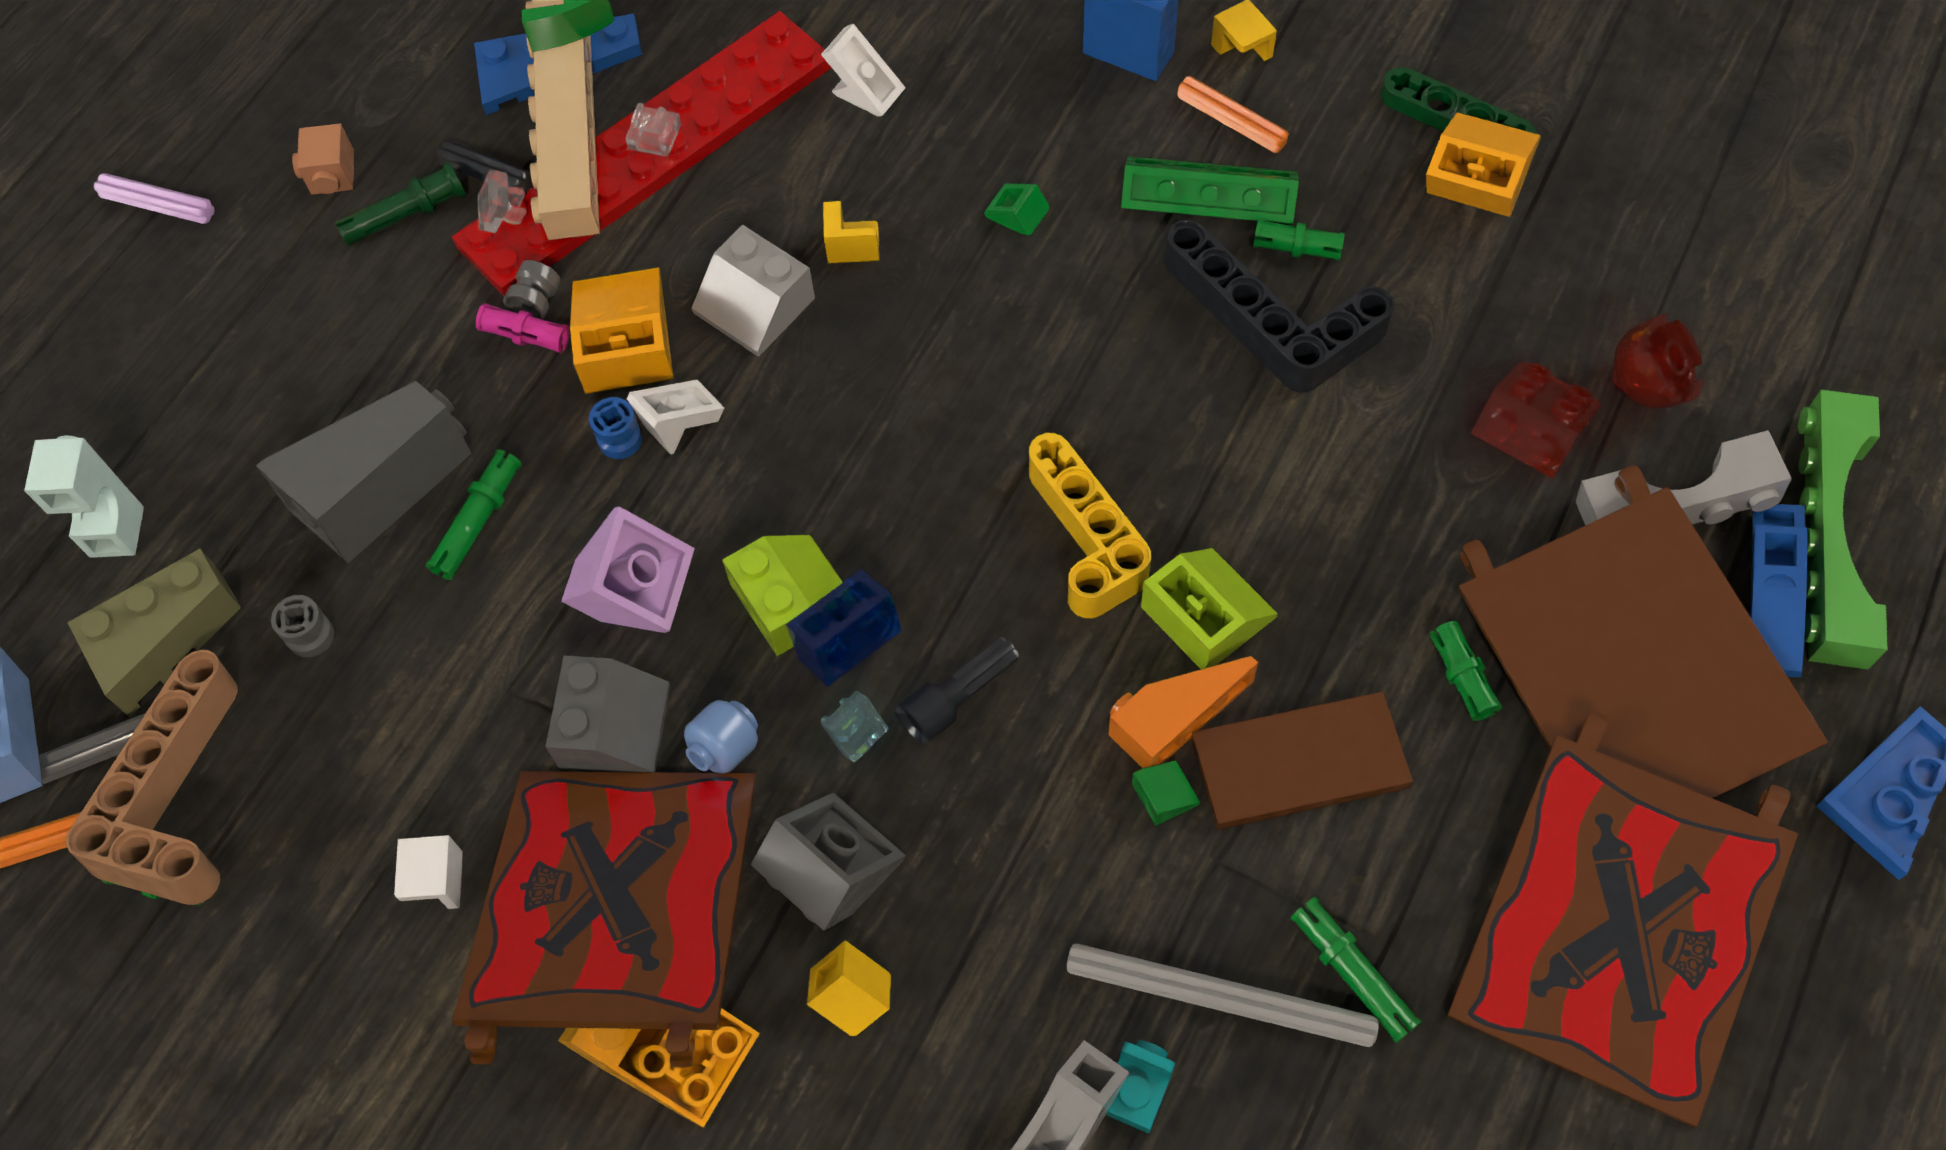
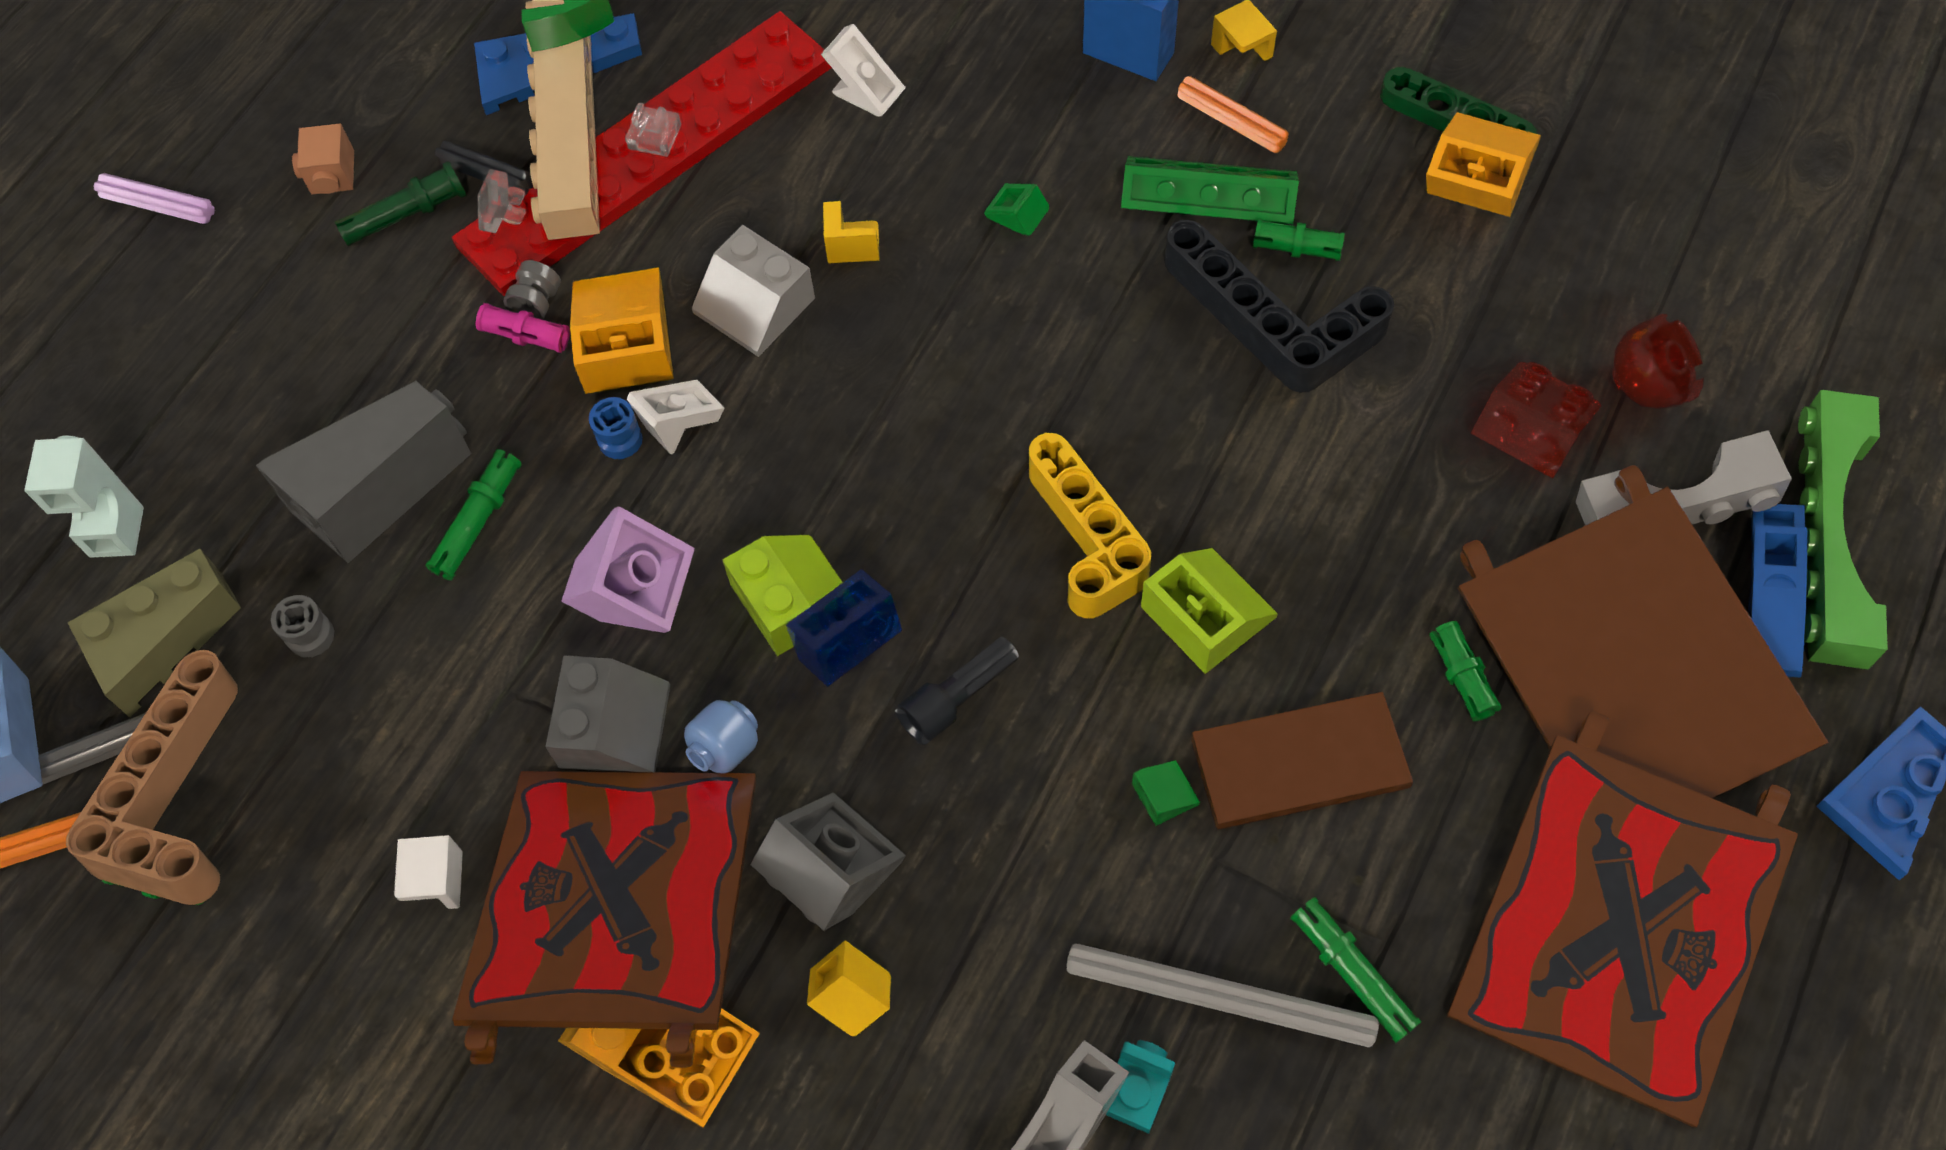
clear light blue tile [821,691,889,763] -> none
orange slope [1109,656,1258,768] -> none

